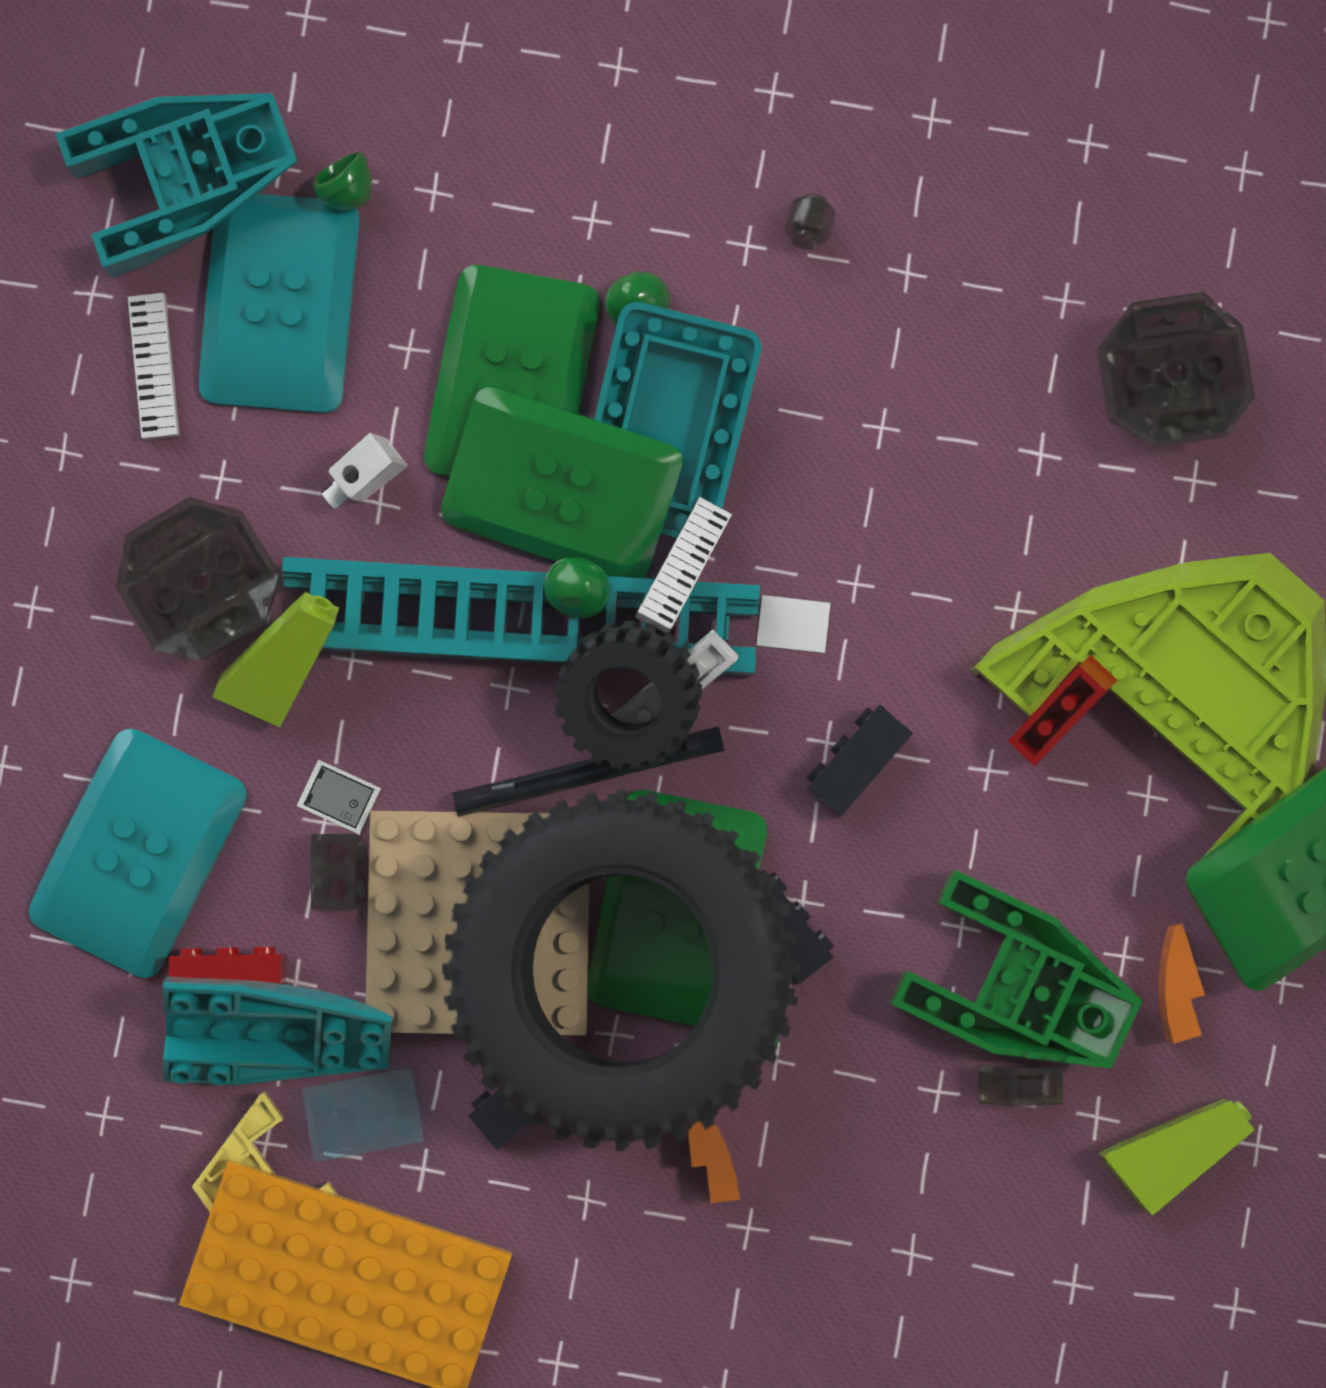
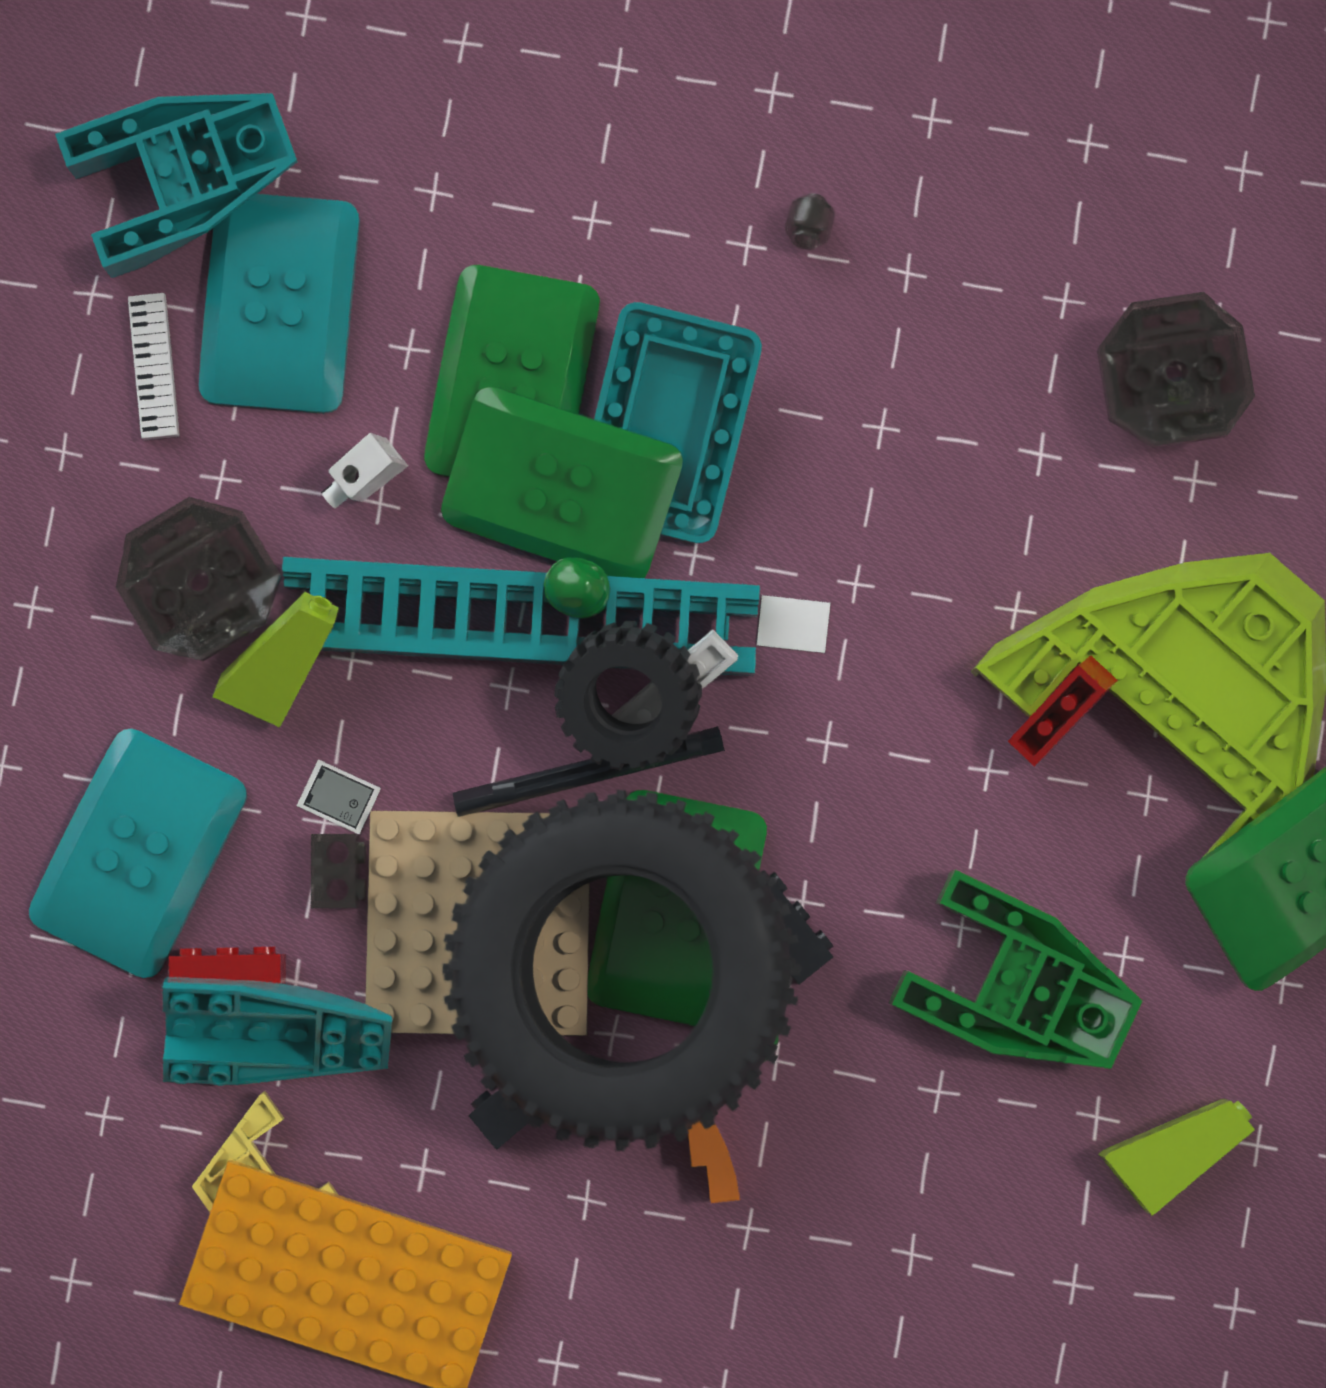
clear light blue plate [301,1067,425,1163] -> none
green hat [313,151,372,211] -> none
green hat [605,271,670,325] -> none
white tile [635,497,732,633] -> none
black brick [806,705,913,818] -> none
clear smoke arch [979,1065,1063,1106] -> none
orange slope [1158,924,1205,1044] -> none

